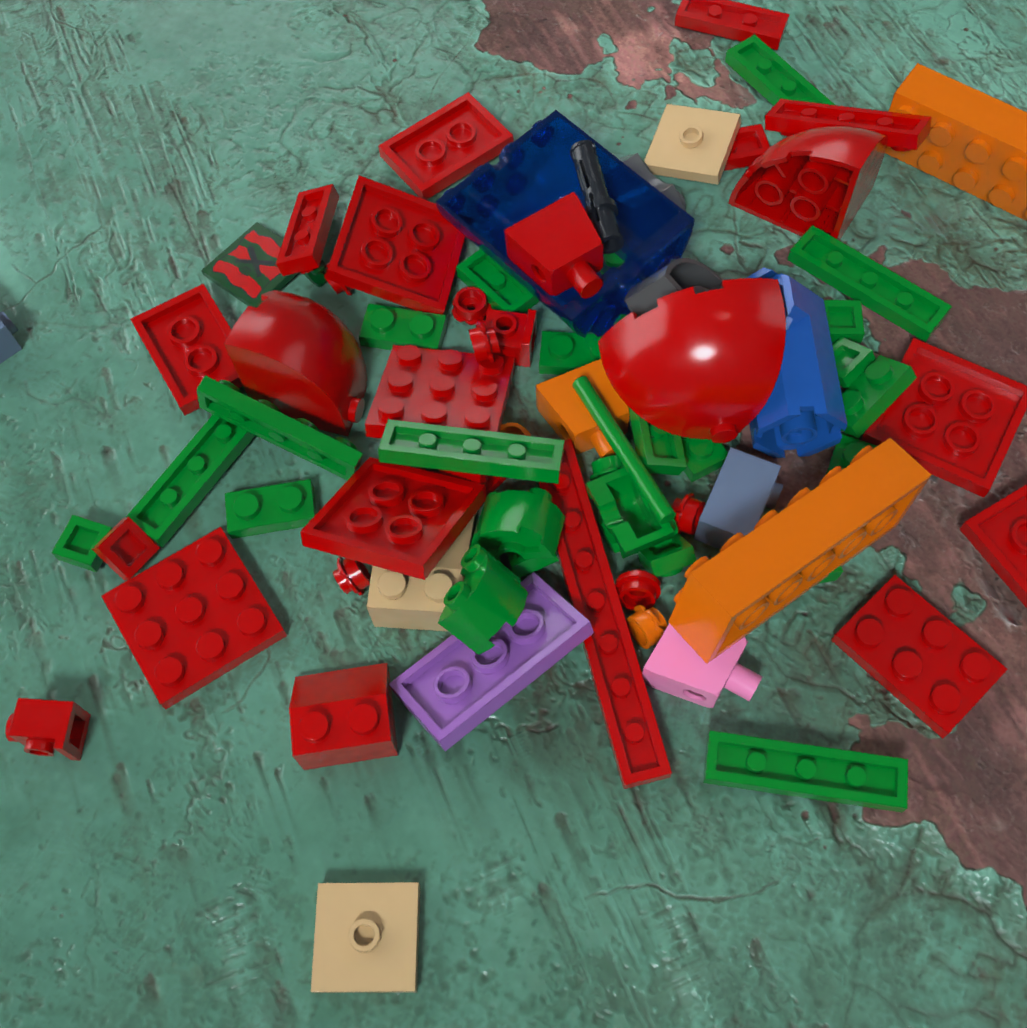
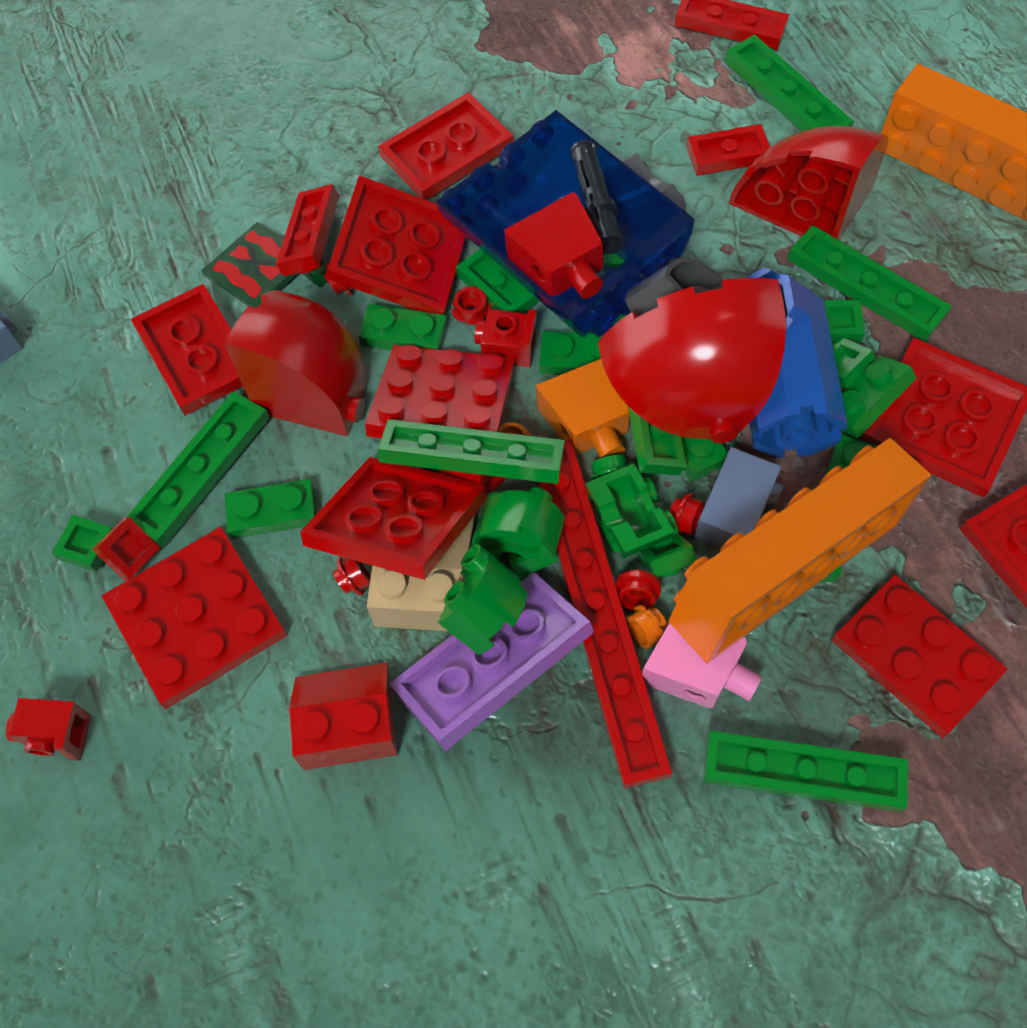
green plate [196,375,363,481] -> none
tan plate [311,882,420,993] -> none
red plate [468,322,501,363] -> none
green bar [572,376,676,524] -> none
tan plate [644,104,741,185] -> none
red plate [765,99,932,152] -> none

